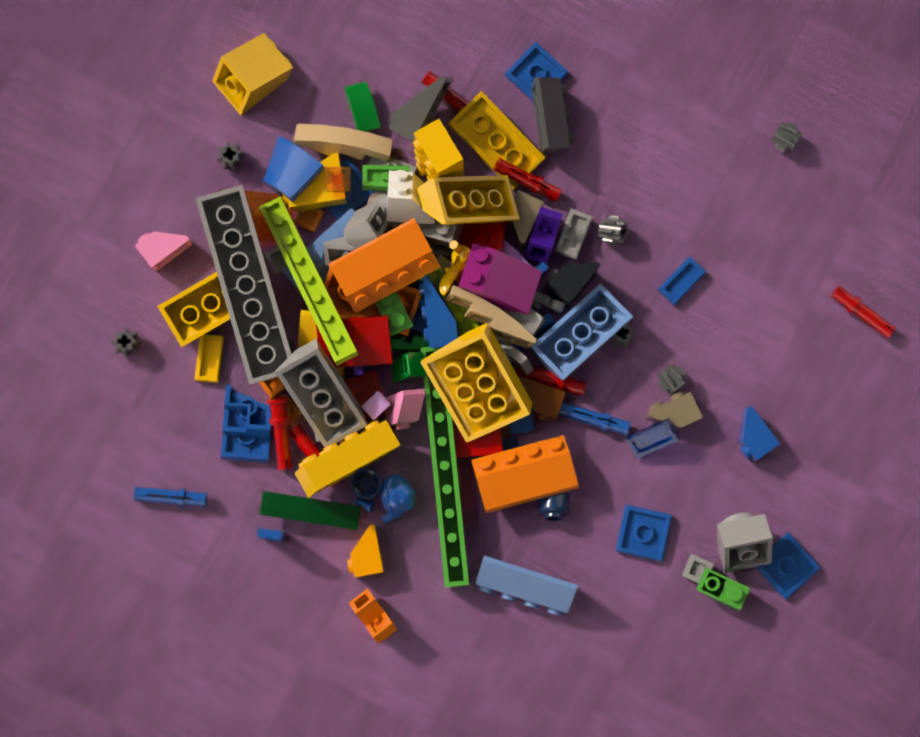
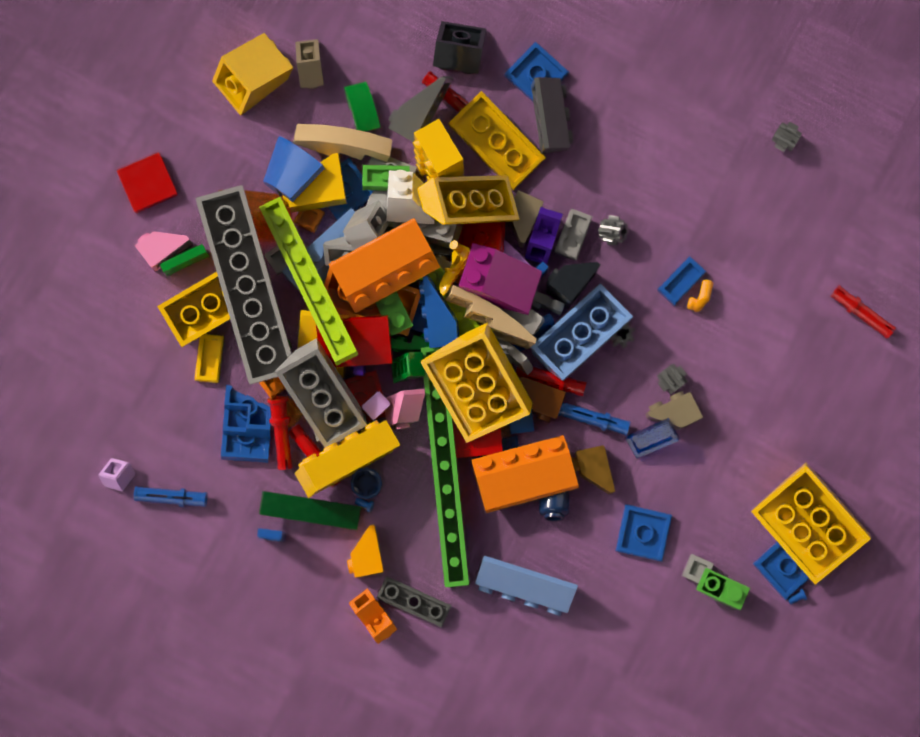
dark grey gear [111,327,142,358] -> none
dark grey gear [216,142,246,172] -> none
clear orange plate [326,167,351,192] -> none
blue hat [381,474,416,523] -> none
red pin [493,157,562,202] -> none
light grey piece [717,513,773,573] -> none
blue slope [739,405,780,462] -> none
none -> lavender slope [98,458,135,492]
none -> red tile [116,152,178,214]
none -> green tile [160,244,209,276]
none -> dark tan slope [295,39,324,89]
none -> dark grey tile [376,576,452,627]
none -> black slope [433,21,487,74]
none -> pearl gold slope [572,445,615,494]
none -> light orange arm [687,280,714,312]
none -> yellow slope [751,462,871,584]
none -> blue piece [787,589,807,605]

